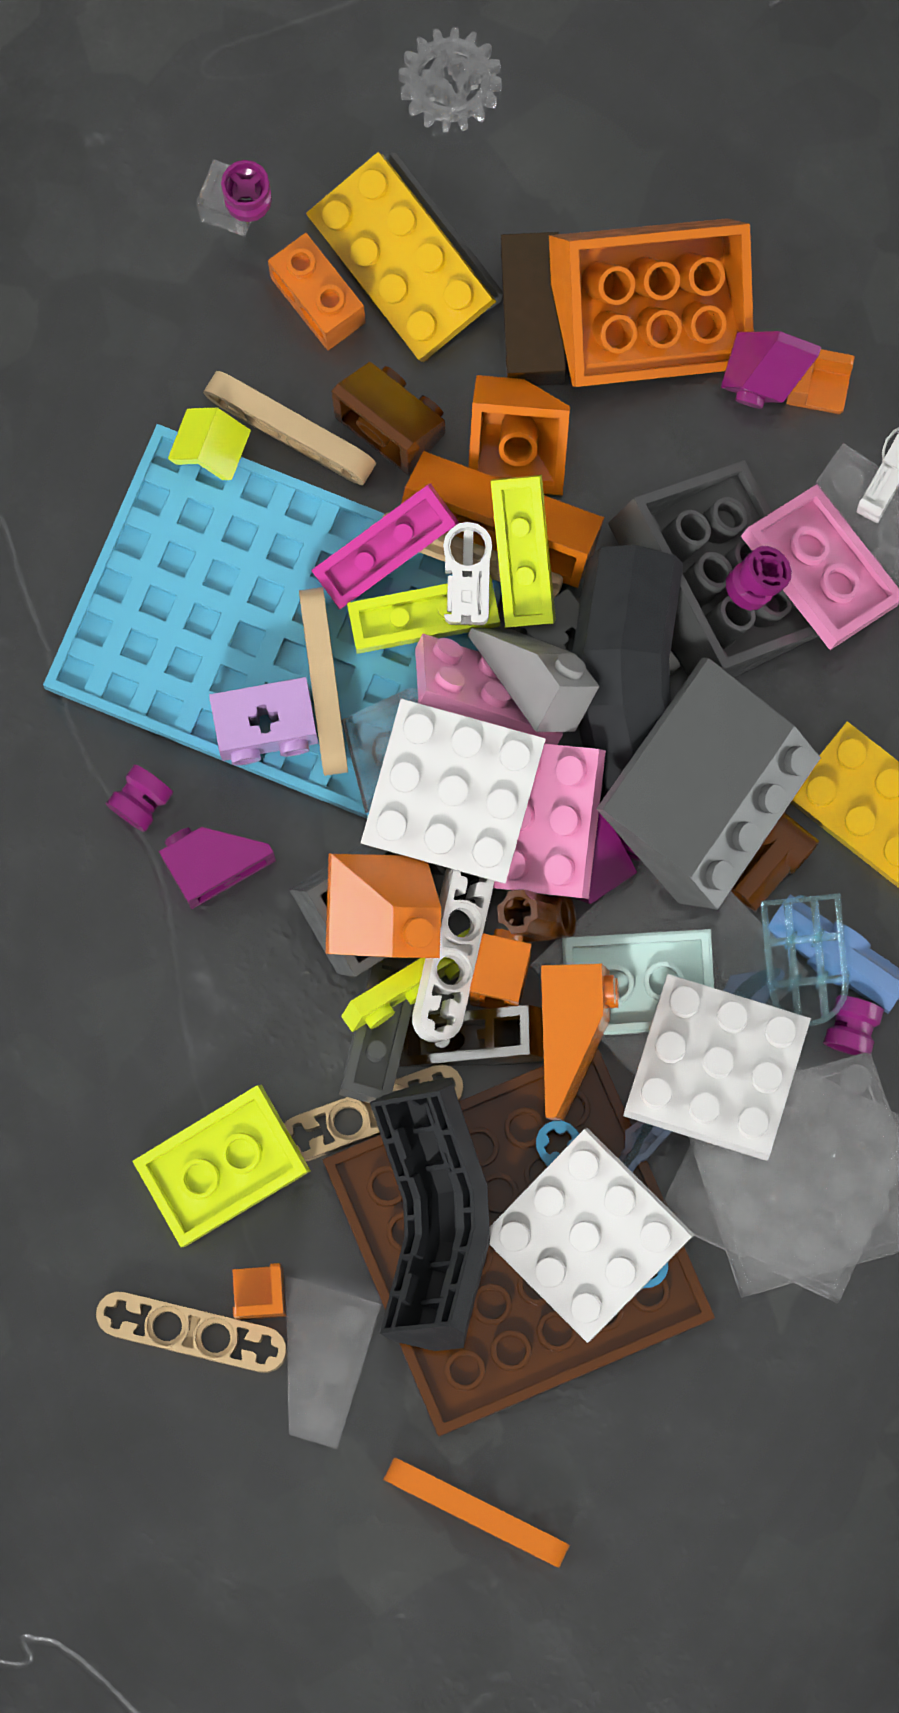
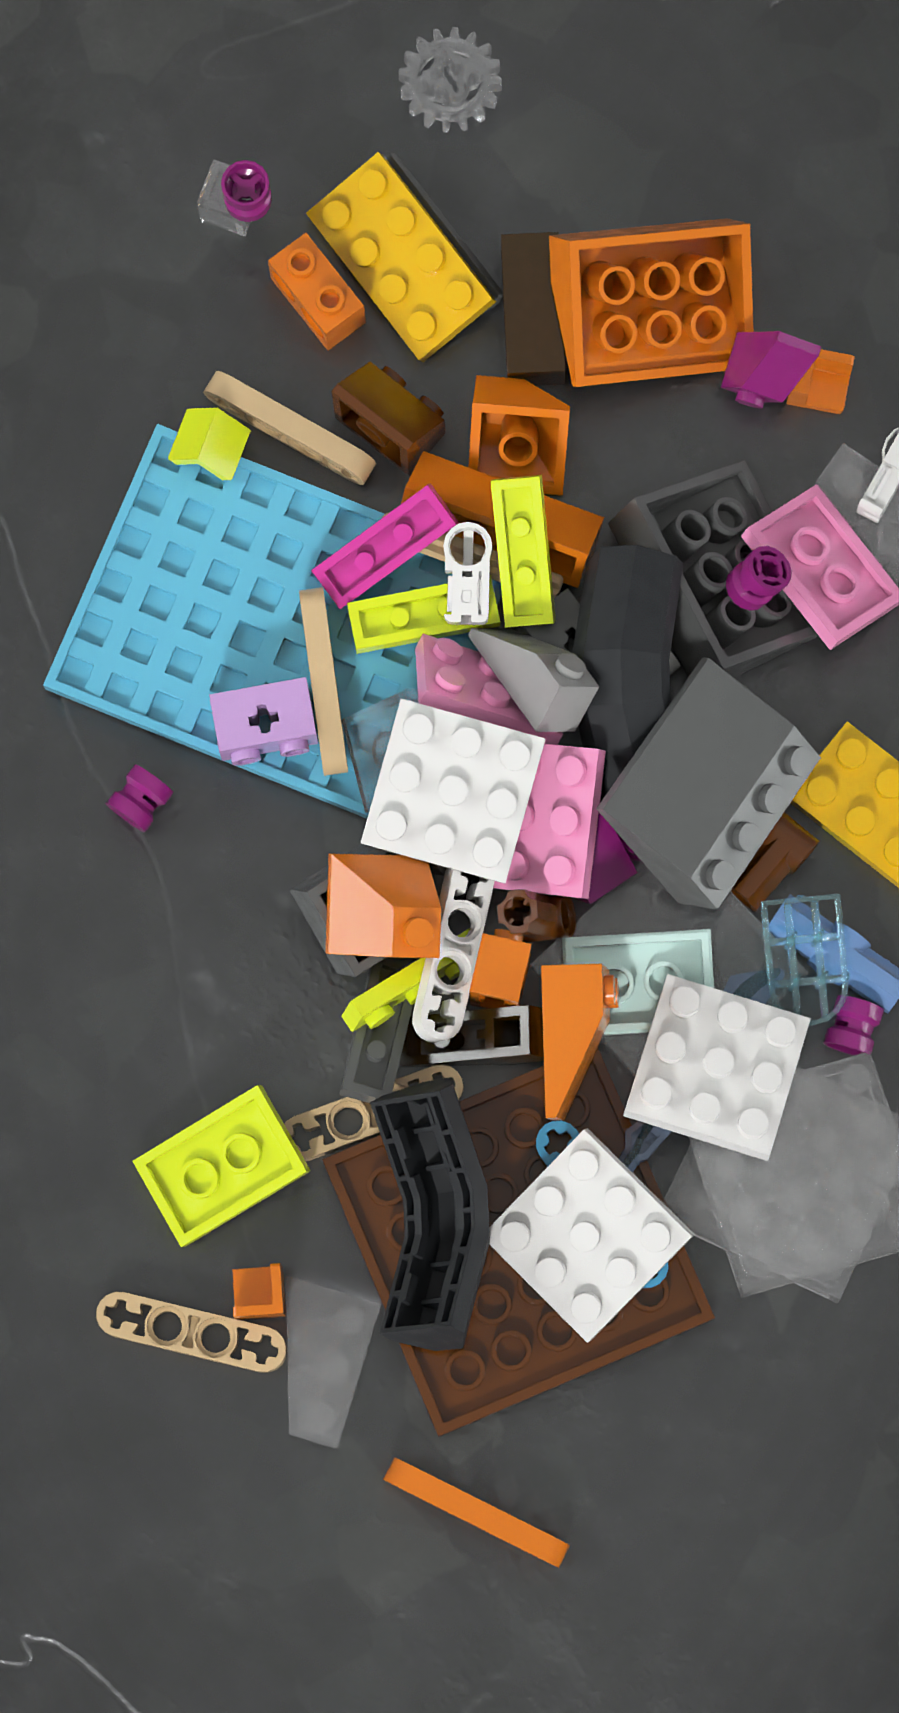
magenta slope [159,827,276,909] -> none

